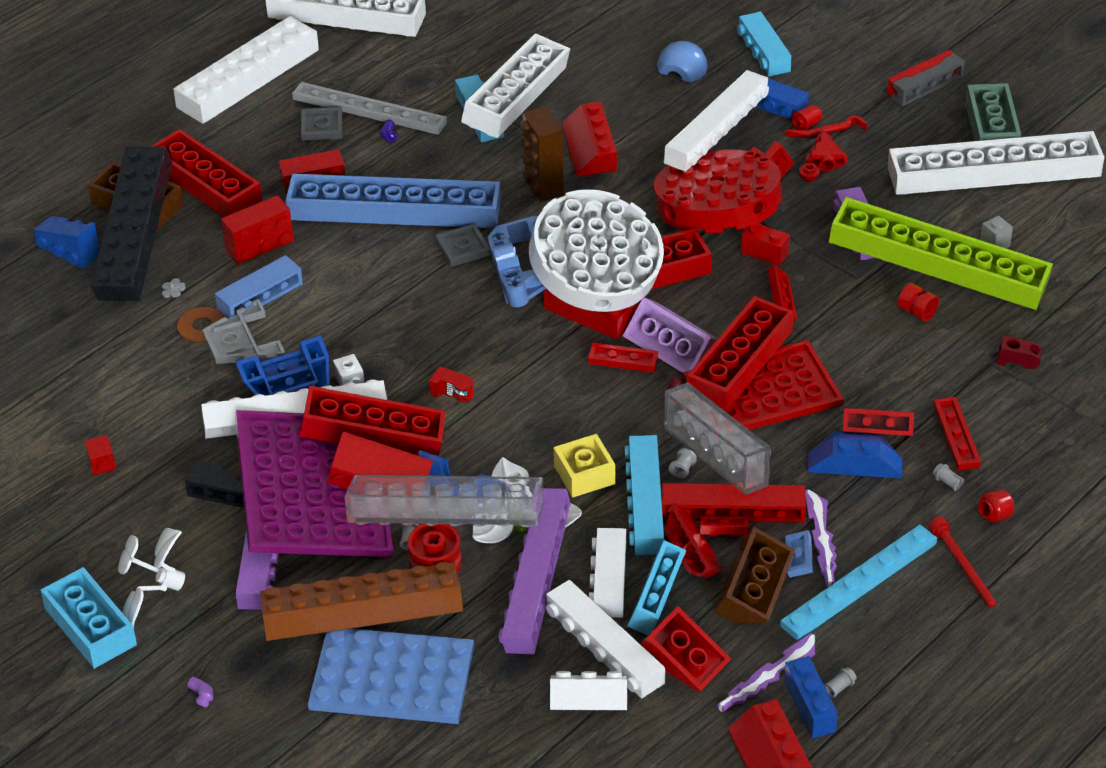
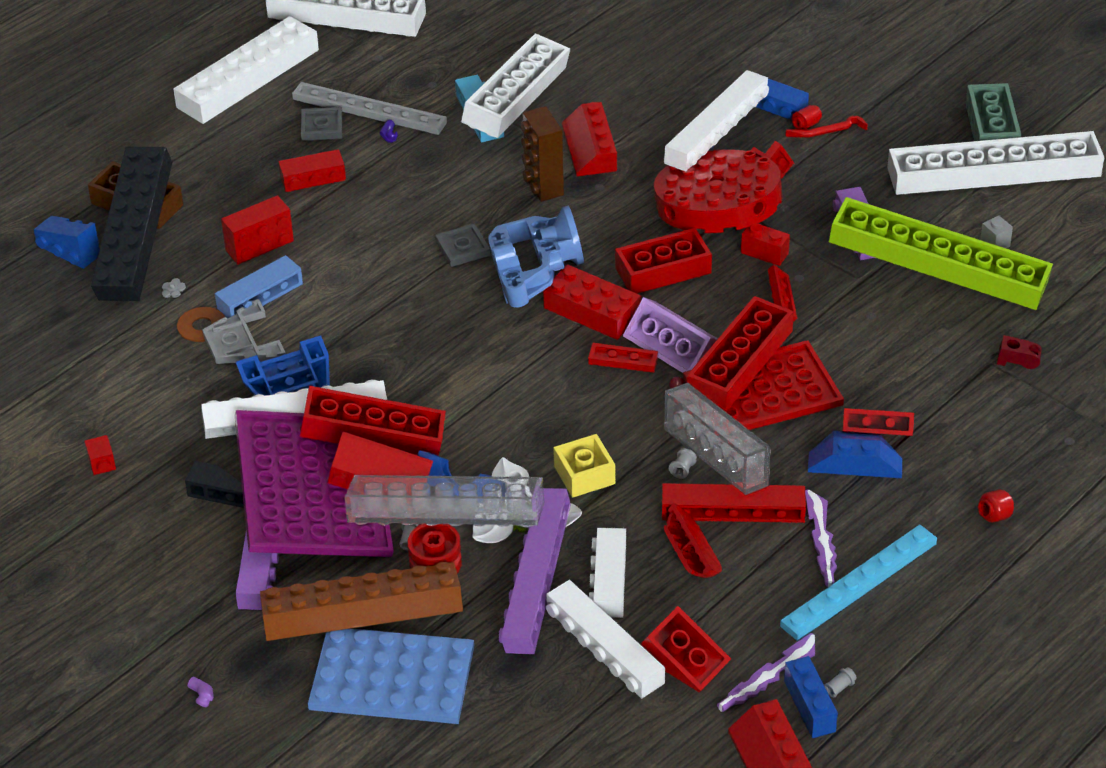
medium azure brick [41,567,137,669] -> none
white plant [118,528,185,628] -> none
red brick [150,129,263,217] -> none
medium blue brick [286,174,501,228] -> none
white brick [333,354,364,386] -> none
red leg [429,366,474,402] -> none
white brick [529,190,664,312] -> none
white brick [550,671,627,710] -> none
medium azure brick [625,435,664,555] -> none
medium azure brick [627,540,686,636] -> none
medium blue cylinder [657,40,708,82] -> none
red plate [700,515,749,537] -> none
reddish brown slope [714,527,796,623] -> none
medium azure brick [737,12,791,77] -> none
medium blue plate [785,530,813,578] -> none
red plate [799,163,820,182] -> none
red rock [806,131,848,172] -> none
dark grey piece [887,50,965,106] -> none
red wheel [897,283,939,322] -> none
red piece [928,516,996,608] -> none
red plate [933,397,981,471] -> none
light grey pin [933,463,964,491] -> none

